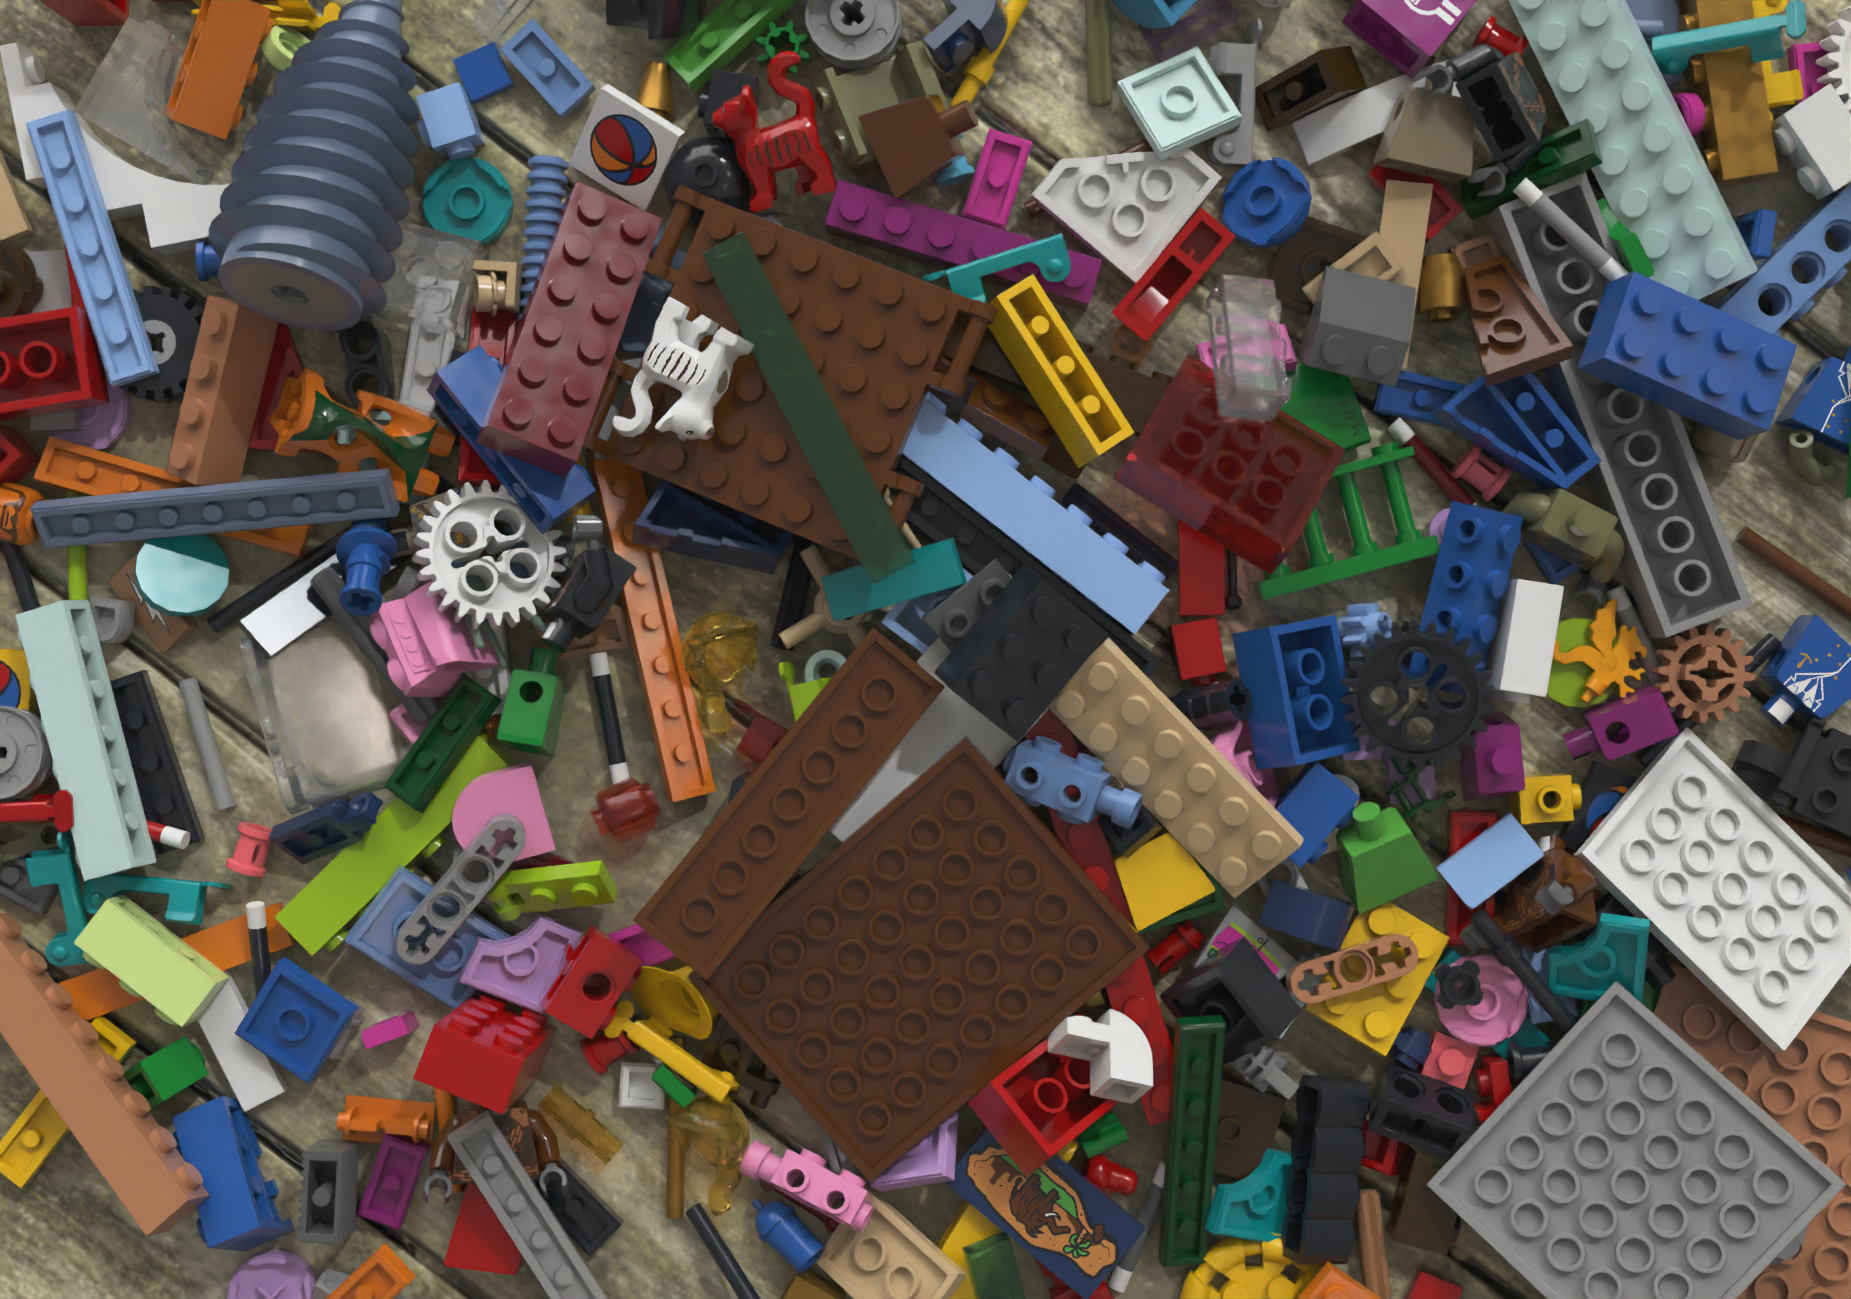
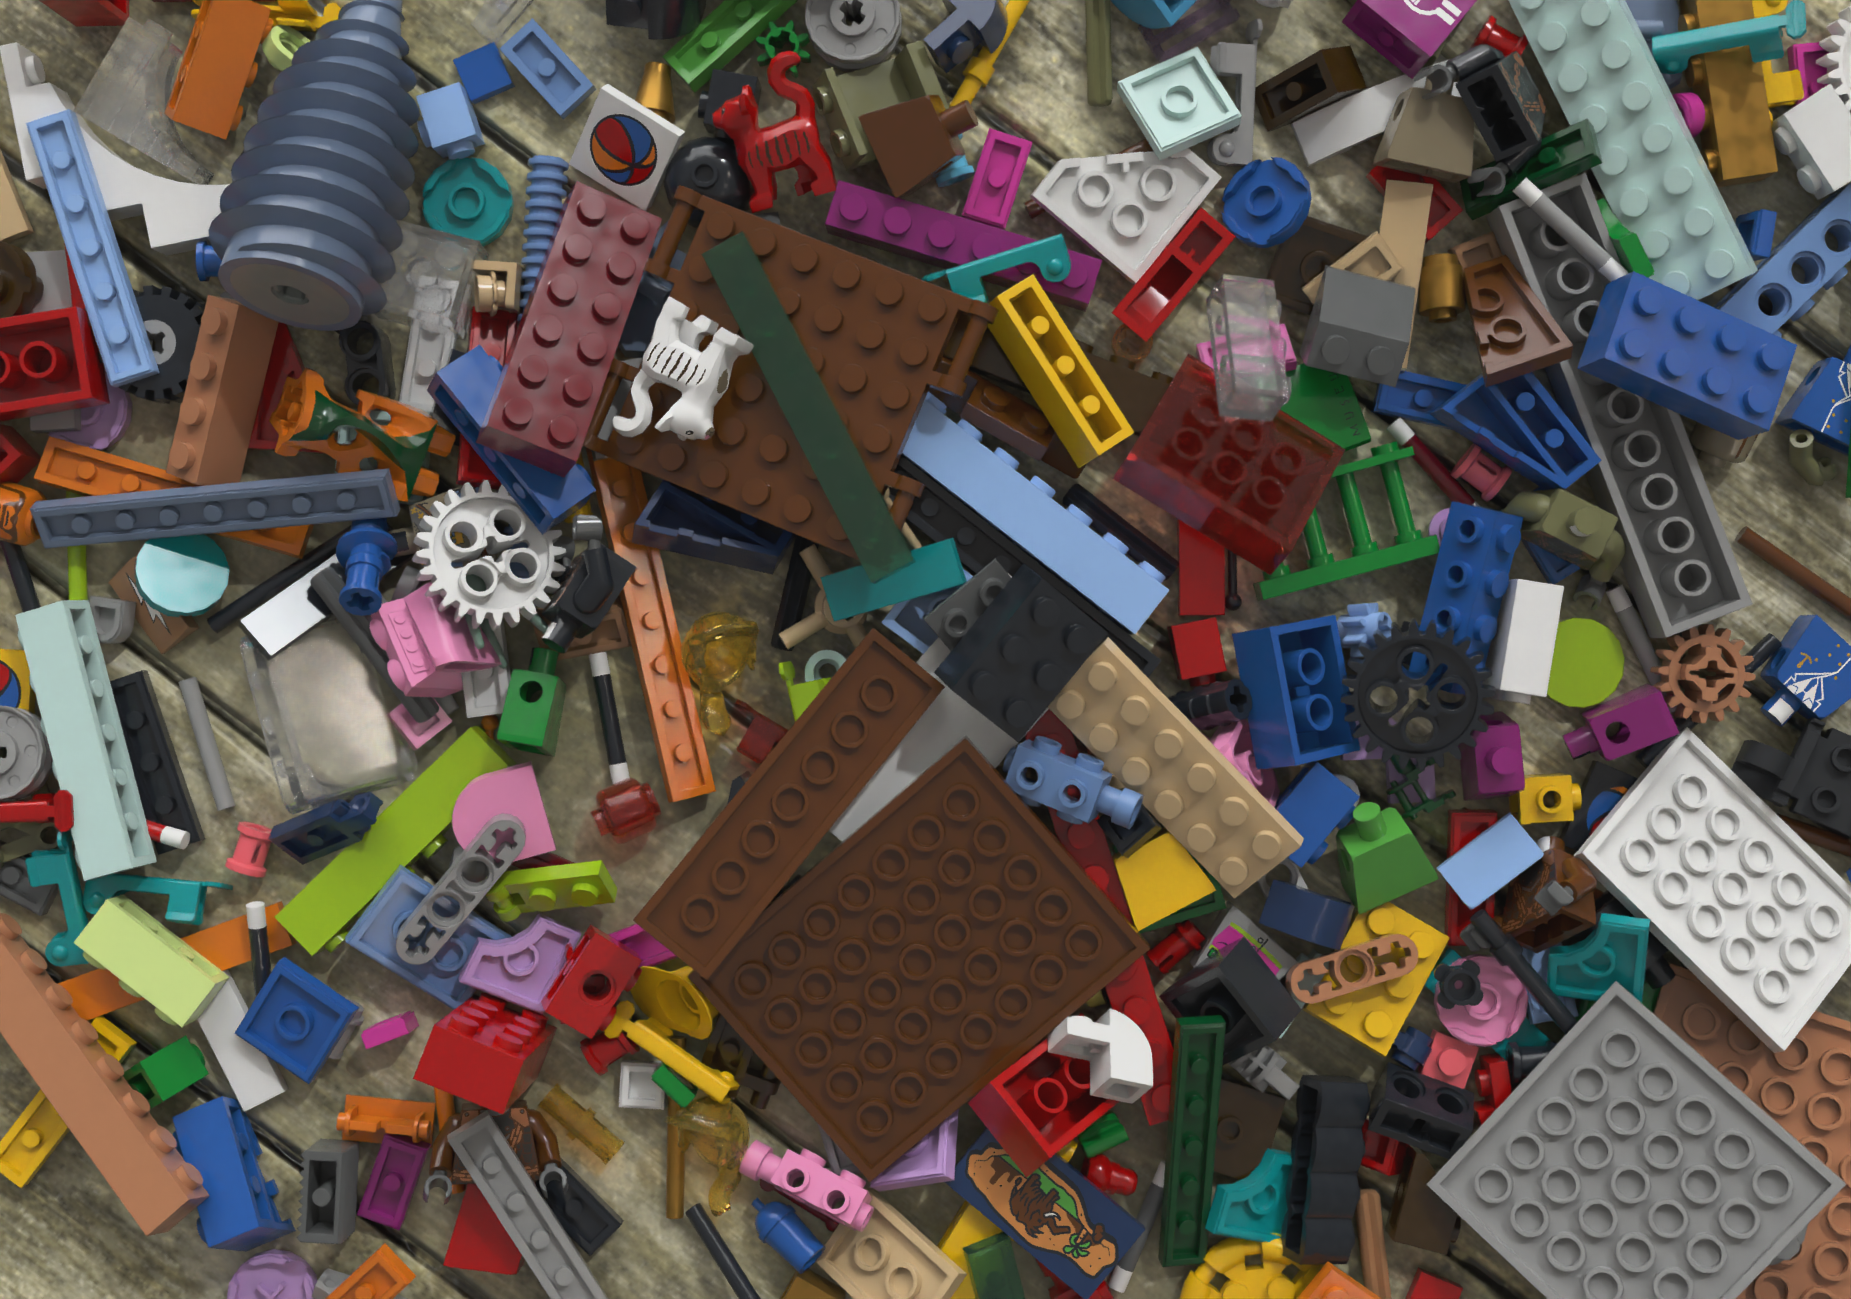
dark green tile [384,674,502,813] -> none
light orange piece [1553,598,1647,704] -> none

